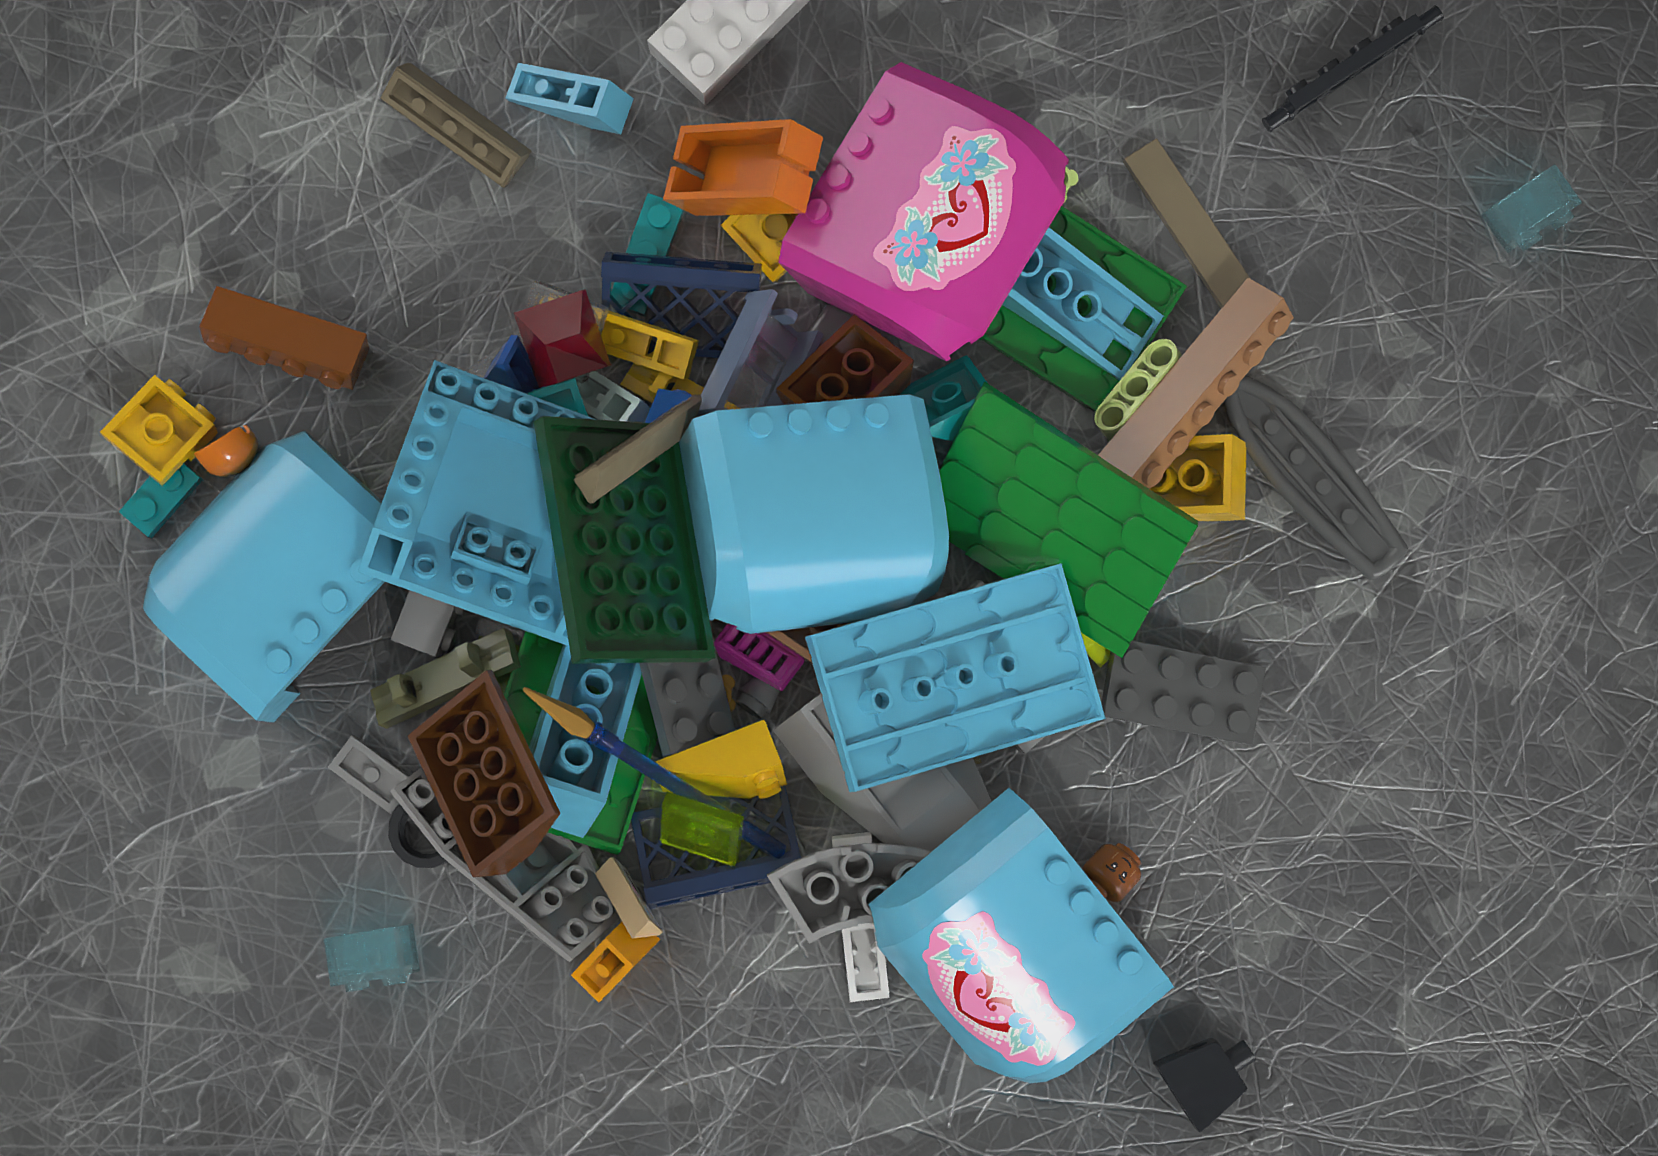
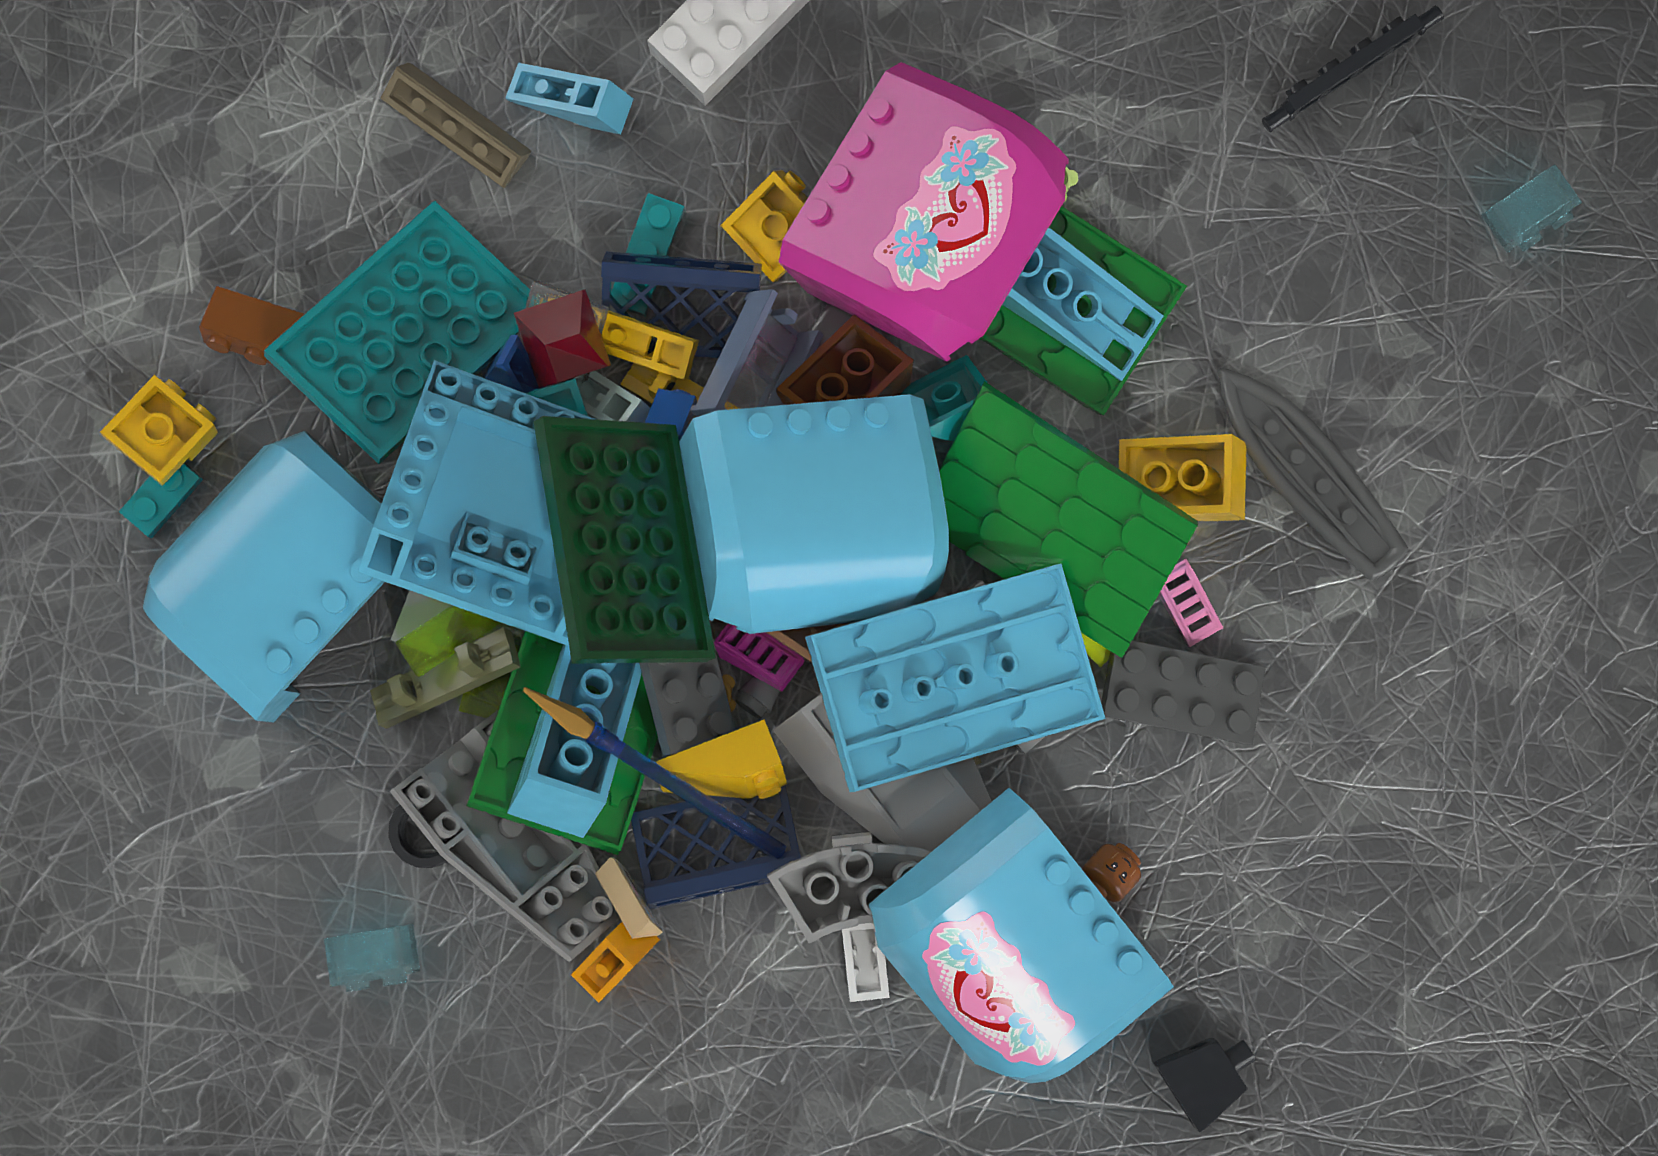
orange hair [194,425,258,477] -> none
light grey plate [328,735,409,814] -> none
reddish brown slope [408,670,561,878] -> none
dark tan slope [574,394,702,503] -> none
clear neon green tile [660,791,744,866] -> none
orange piece [663,119,823,216] -> none
yellowish green beam [1094,339,1182,441] -> none
medium nougat brick [1098,278,1294,489] -> none
dark tan tile [1123,138,1250,309] -> none
none -> teal plate [264,200,544,464]
none -> clear neon green tile [395,605,501,677]
none -> bright pink slope [1158,559,1223,647]

